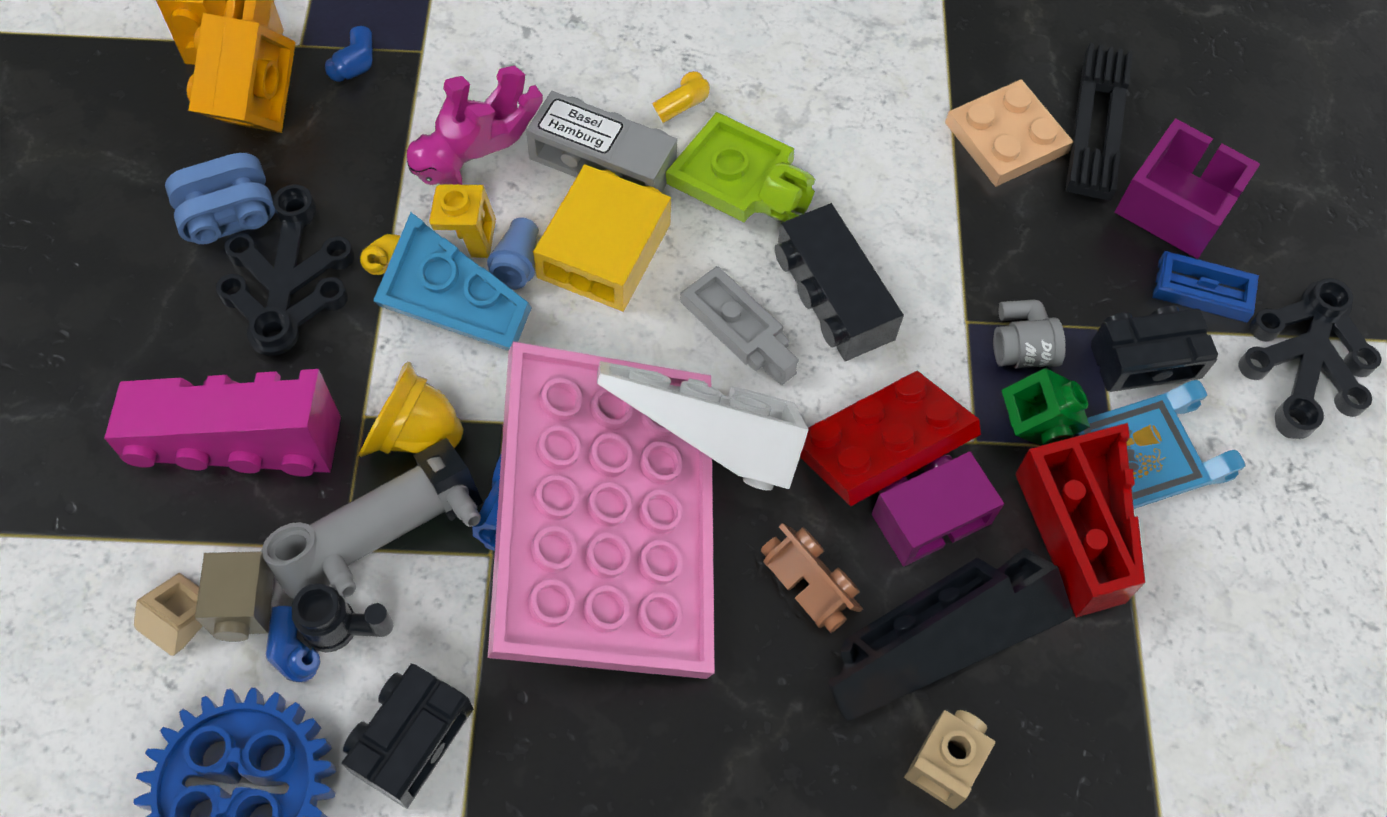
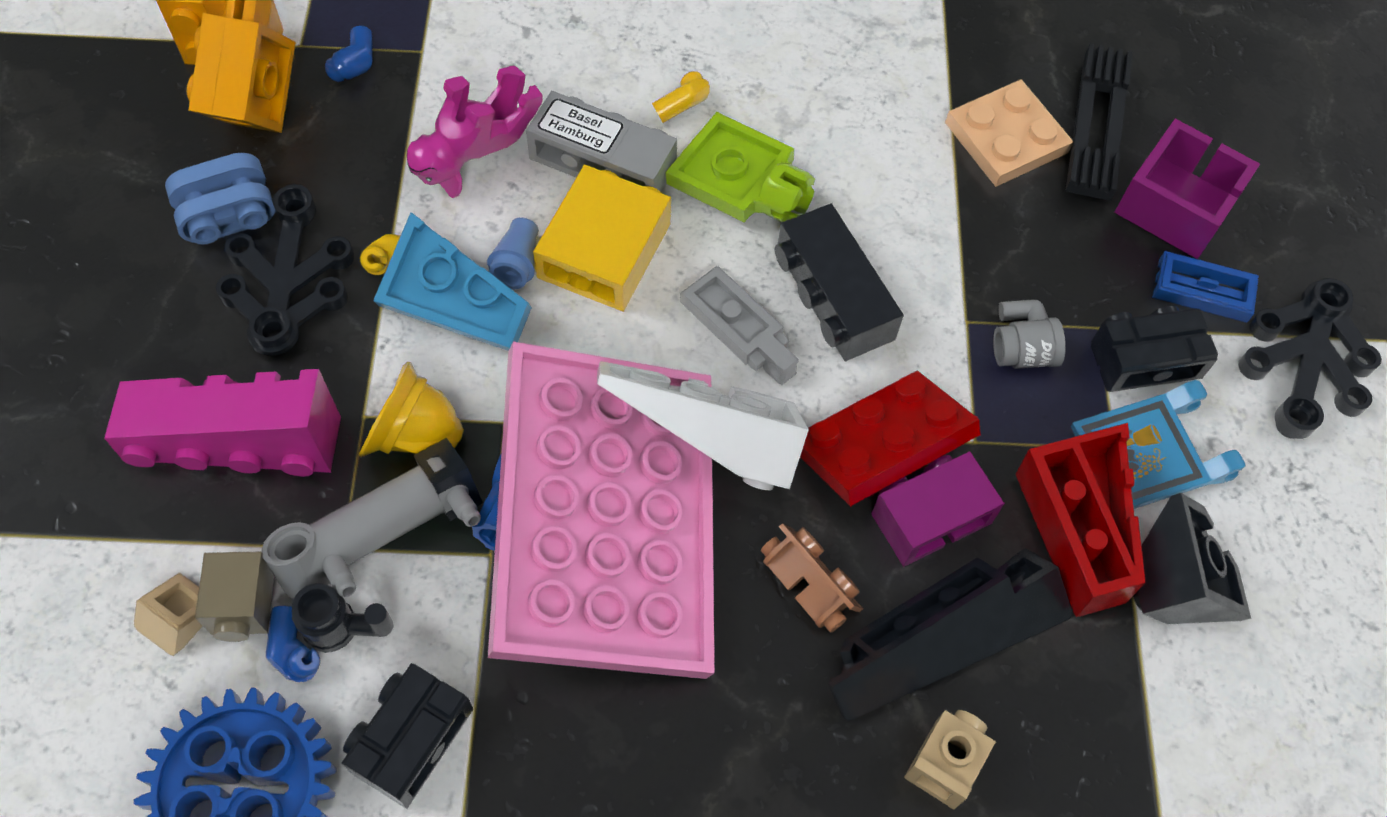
yellow bracket [429,184,496,258] -> none
green brick [1001,368,1090,446] -> none
none -> black slope [1133,493,1251,624]

